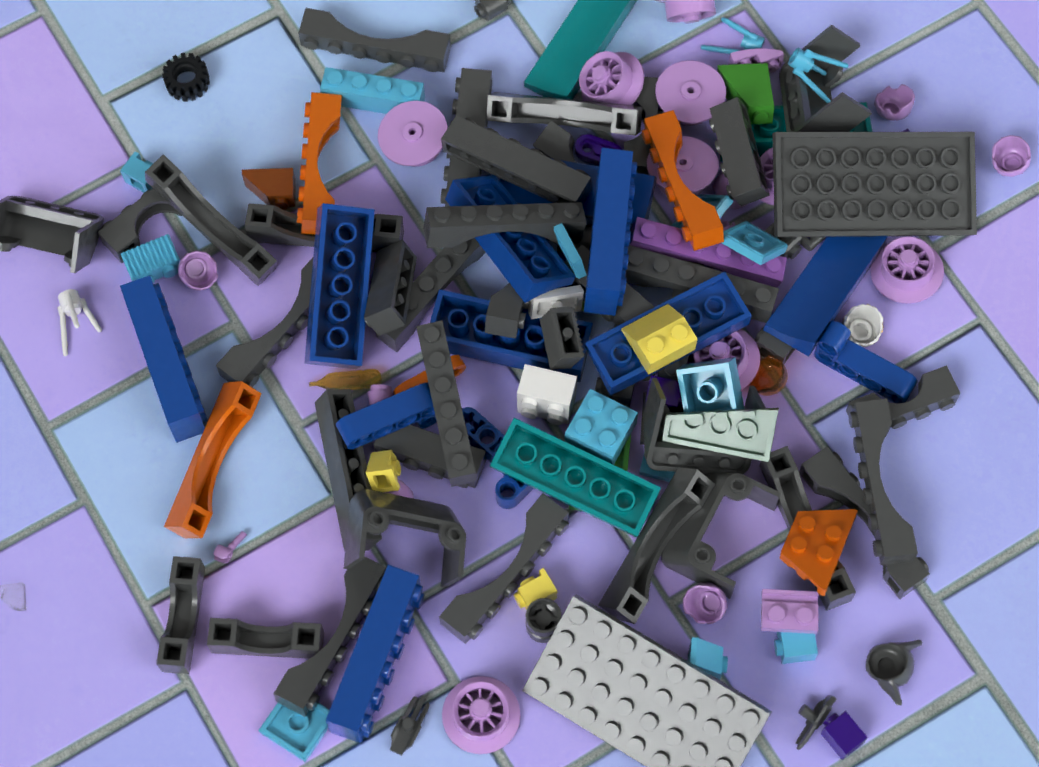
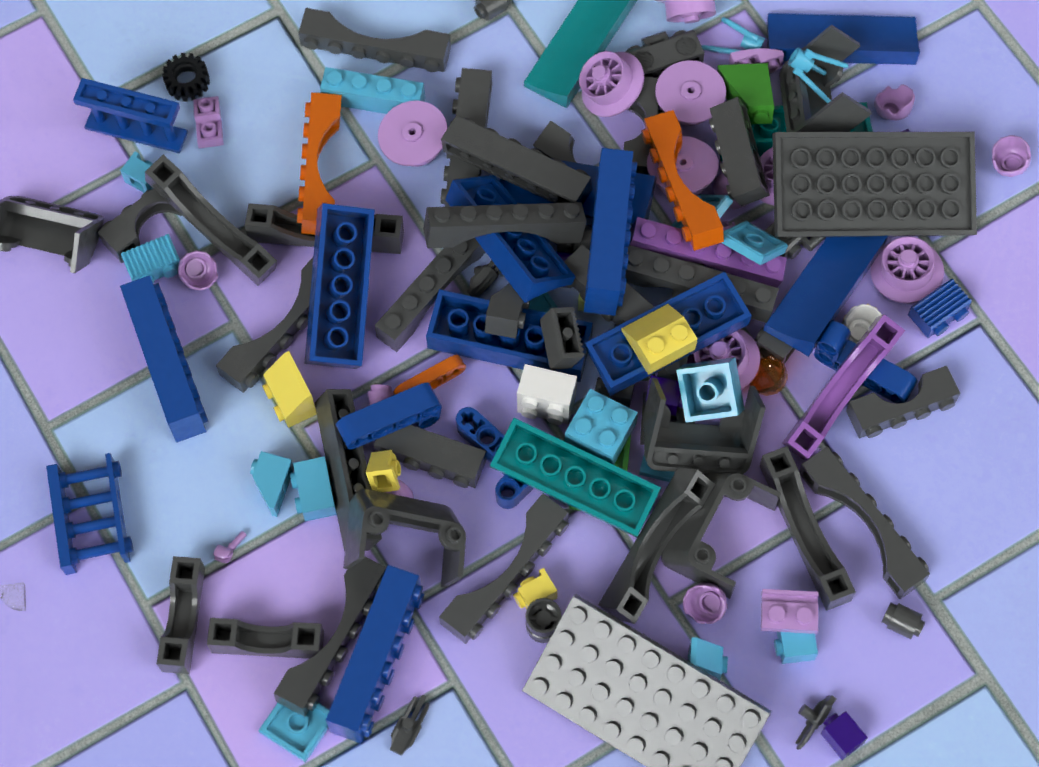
white plant [57,289,102,356] -> none
orange arch [164,381,262,538] -> none
dark orange slope [242,168,296,209] -> none
clear yellow piece [309,369,382,390] -> none
dark grey brick [364,239,417,336] -> none
dark grey arch [416,321,478,487] -> none
lavender piece [442,676,520,754] -> none
dark grey arch [486,92,643,136] -> none
white plate [528,285,584,319] -> none
medium azure tile [553,223,587,279] -> none
dark purple plate [575,134,623,166] -> none
wing [662,408,779,462] -> none
orange wing [779,509,858,596] -> none
dark grey arch [848,398,918,565] -> none
dark grey piece [865,640,922,705] -> none
none -> blue fence [46,453,133,575]
none -> blue fence [73,78,188,153]
none -> lavender slope [193,96,224,149]
none -> medium azure slope [250,451,294,517]
none -> light yellow slope [262,351,317,428]
none -> medium azure brick [290,456,337,522]
none -> dark grey piece [467,260,501,298]
none -> dark grey piece [626,30,704,78]
none -> blue arch [767,13,920,65]
none -> medium lavender arch [782,314,906,459]
none -> dark grey brick [882,603,925,639]
none -> blue brick [908,279,972,338]

